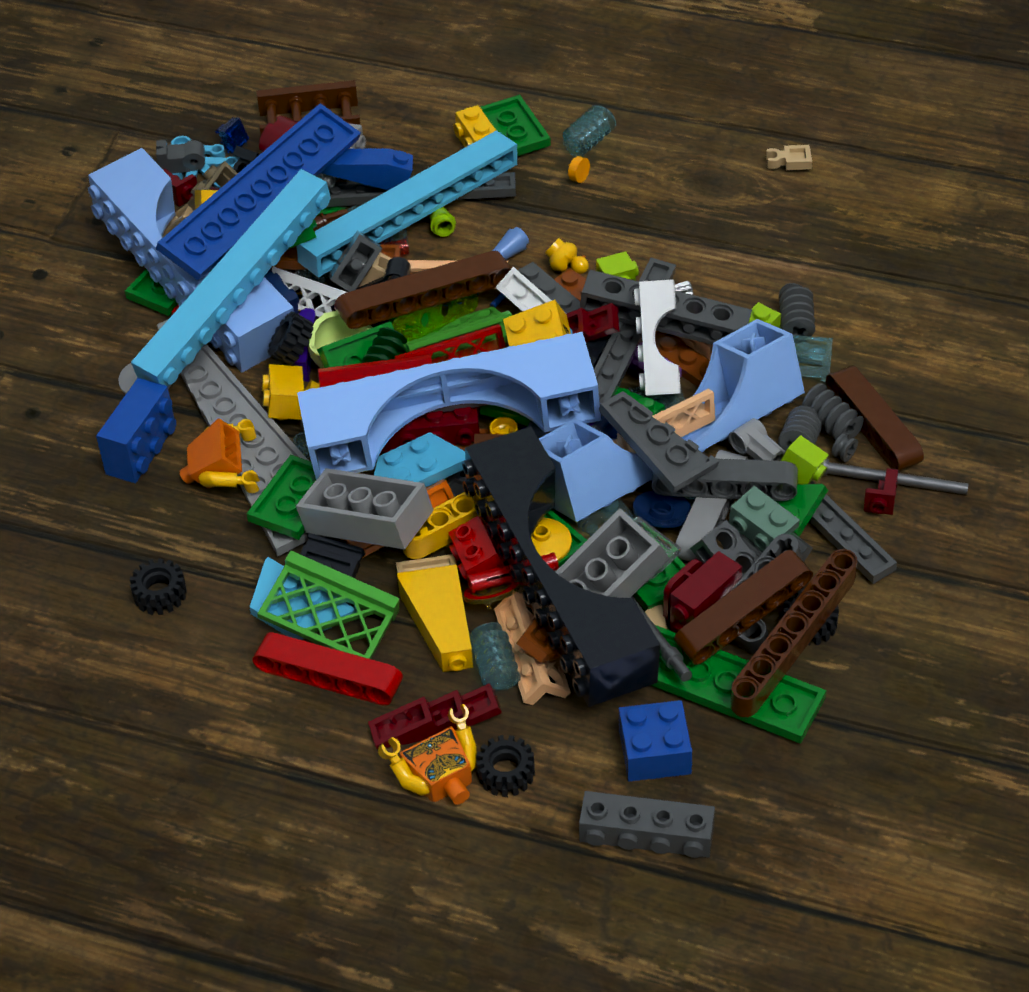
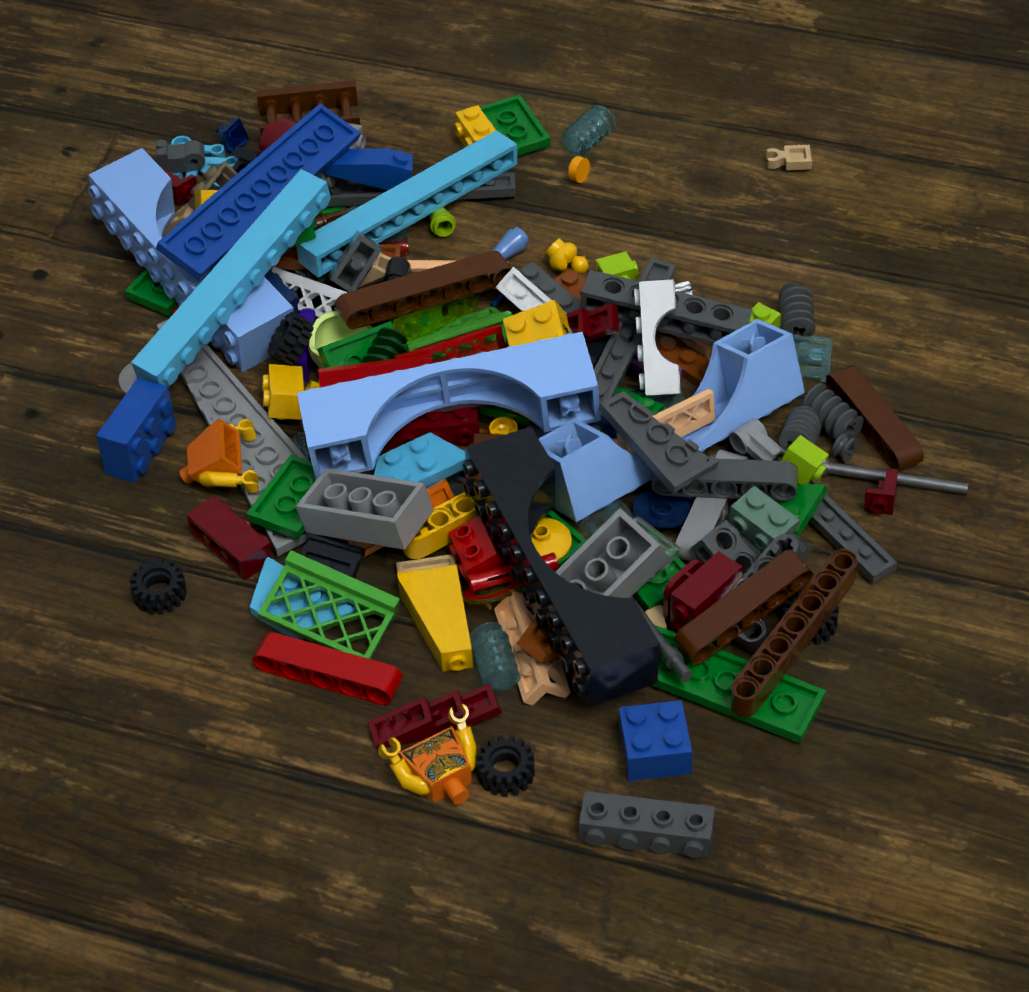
none -> dark red brick [186,496,272,581]

